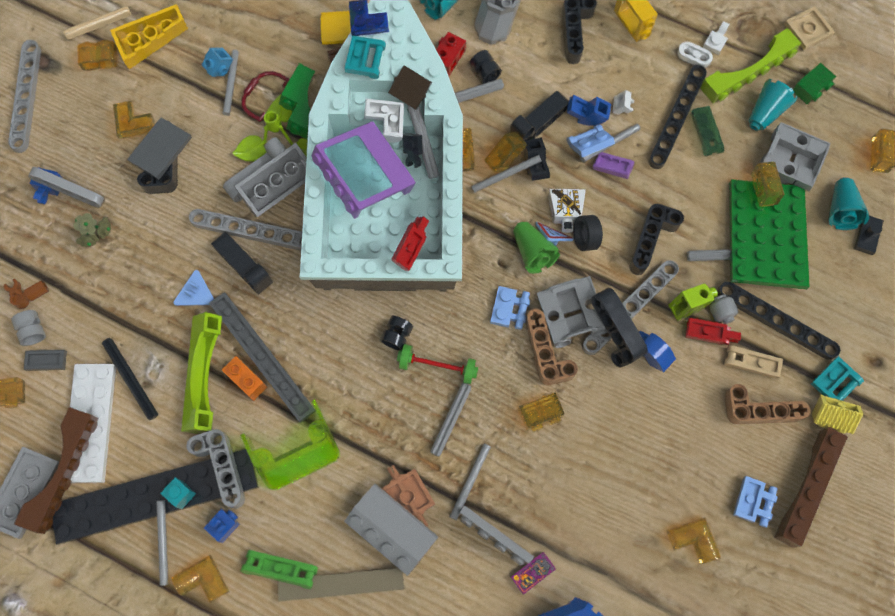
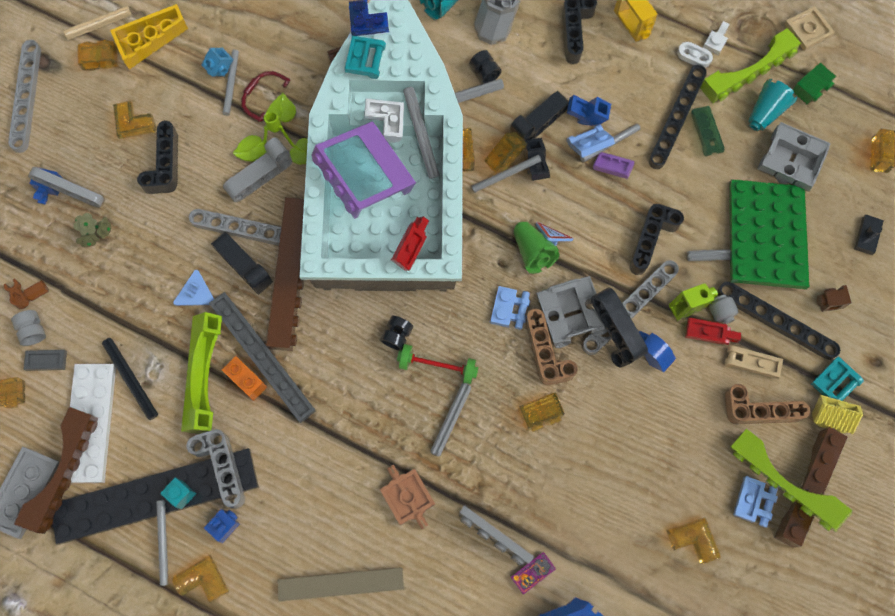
dark grey tile [127,117,192,180] -> none
light grey slope [234,143,307,217] -> none
clear neon green windscreen [240,399,340,490] -> none
bright green plate [240,550,318,589] -> none
green arch [279,63,315,141] -> none
yellow slope [321,10,356,45] -> none
light grey slope [344,484,438,576] -> none
dark brown piece [388,65,432,110] -> none
black plate [402,133,423,168] -> none
red brick [436,32,466,76] -> none
light grey bar [449,444,491,520] -> none
torso [548,189,585,233] -> none
black tyre [573,215,603,251] -> none
white tile [613,90,634,115] -> none
clear yellow brick [751,162,785,207] -> none
teal cone [828,177,869,230] -> none
none -> reddish brown brick [266,197,304,351]
none -> lime arch [731,429,852,533]
none -> reddish brown brick [817,285,852,312]

